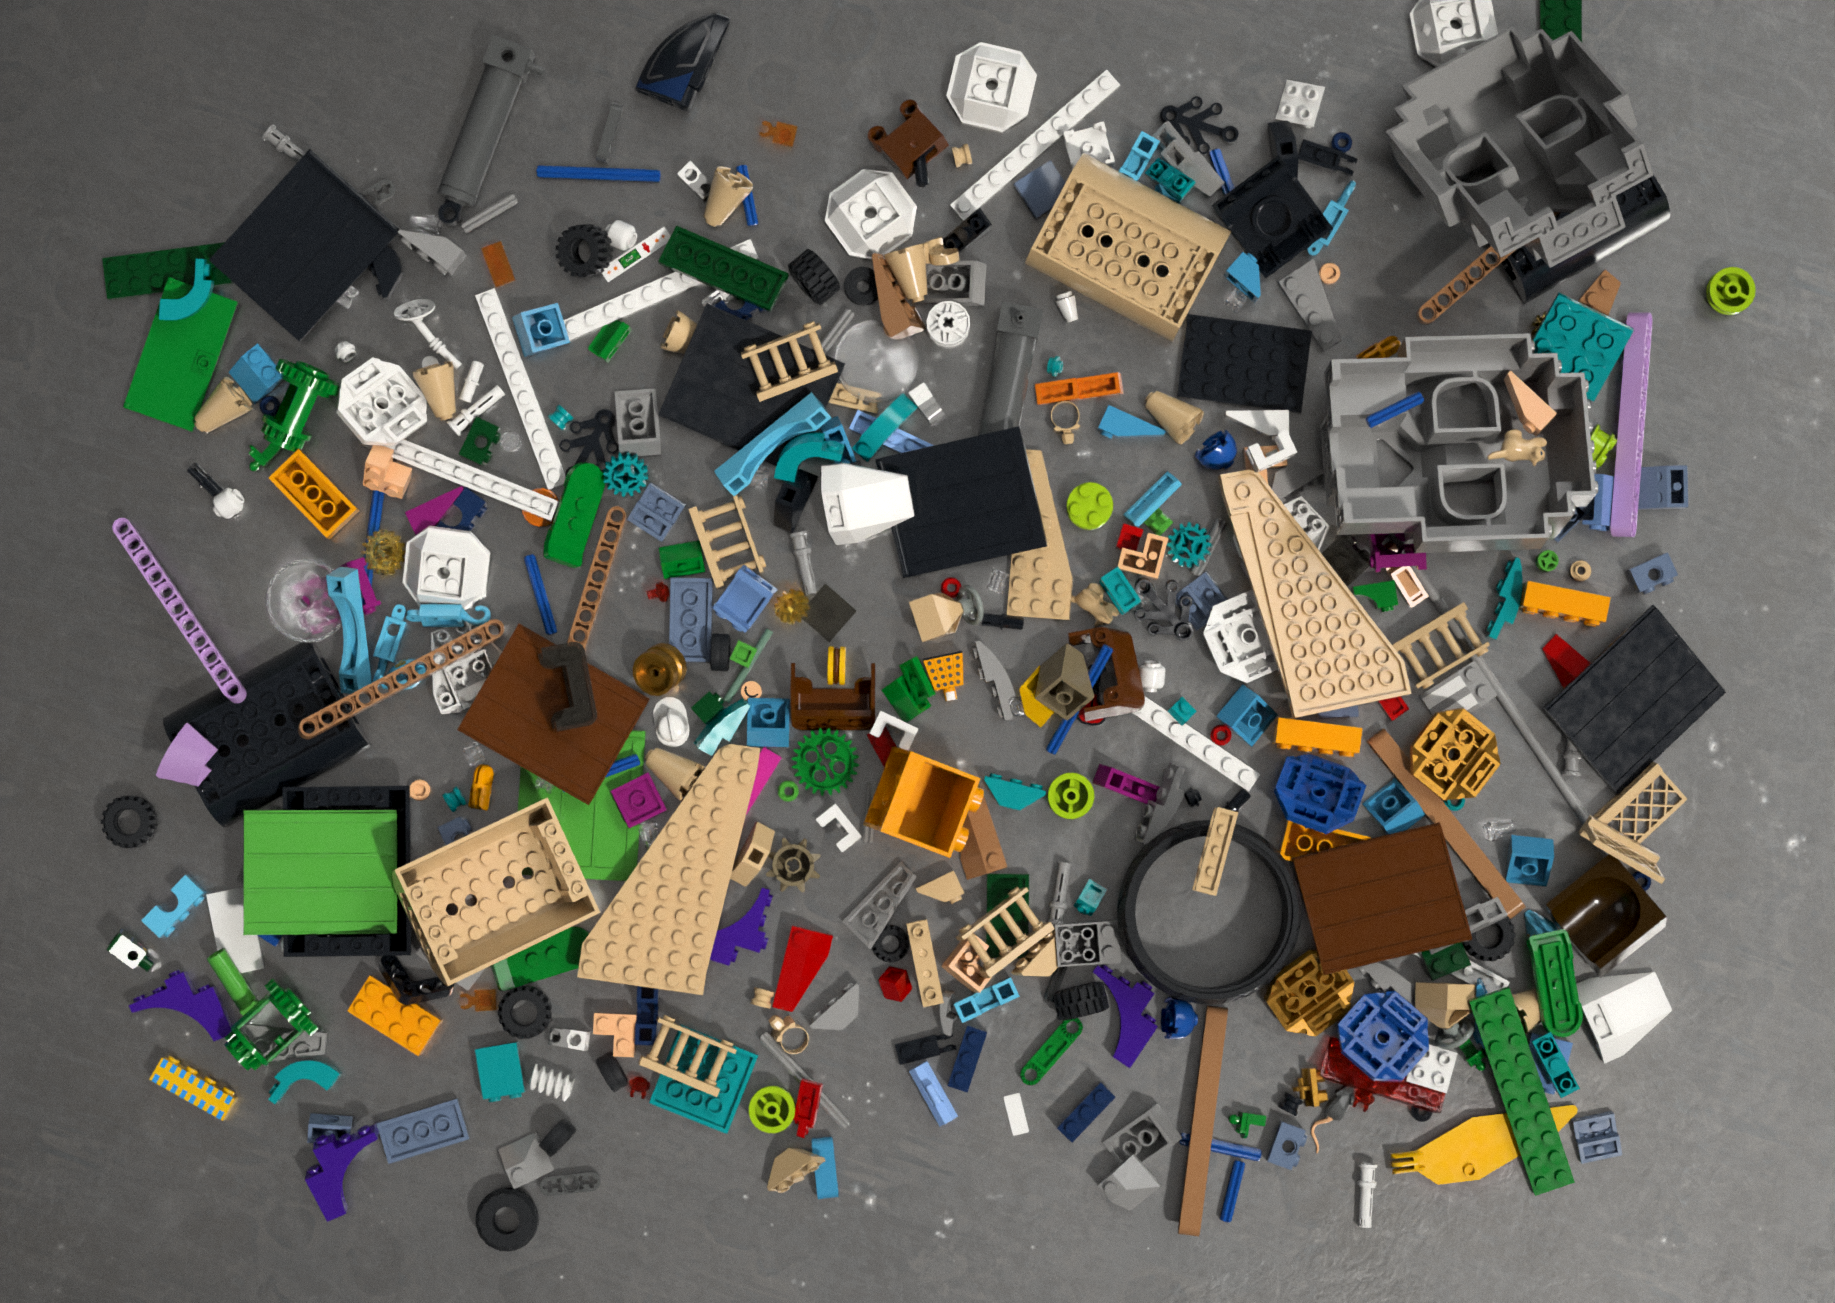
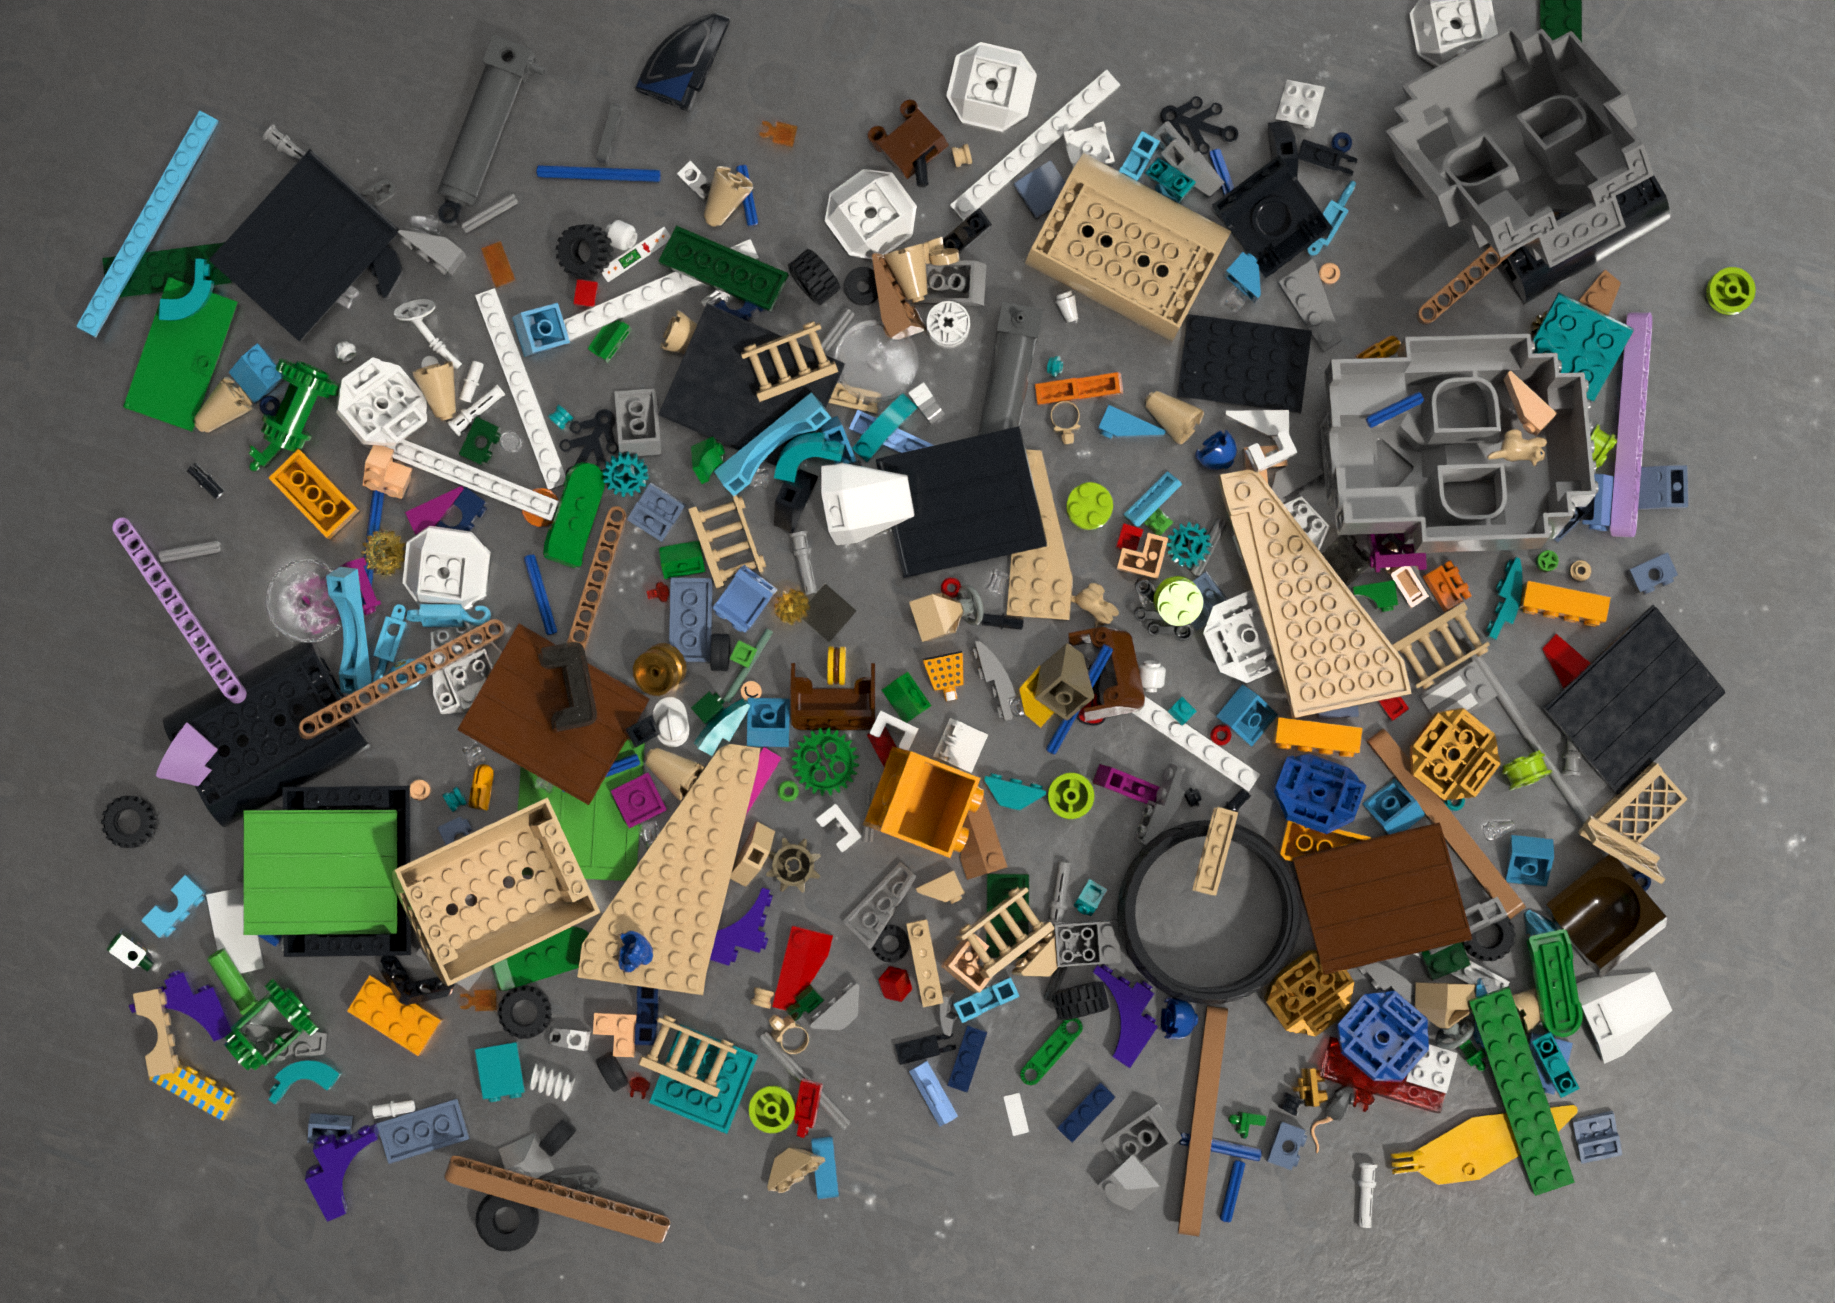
white head [212,488,244,519] -> none
green panel [899,656,936,703] -> none
teal panel [1099,567,1141,615] -> none
black plate [1411,1101,1433,1122] -> none
none -> medium azure plate [76,110,219,338]
none -> tan arch [133,988,179,1077]
none -> light grey axle [159,541,221,563]
none -> white axle [372,1100,415,1119]
none -> medium nougat beam [444,1156,671,1243]
none -> red panel [573,279,599,307]
none -> blue hair [618,931,653,972]
none -> black slope [622,715,661,749]
none -> green arch [691,436,725,484]
none -> dark green plate [786,985,824,1021]
none -> white hinge [933,718,988,773]
none -> wheel [1154,576,1203,626]
none -> orange plate [1423,560,1472,612]
none -> lime wheel [1502,750,1553,791]

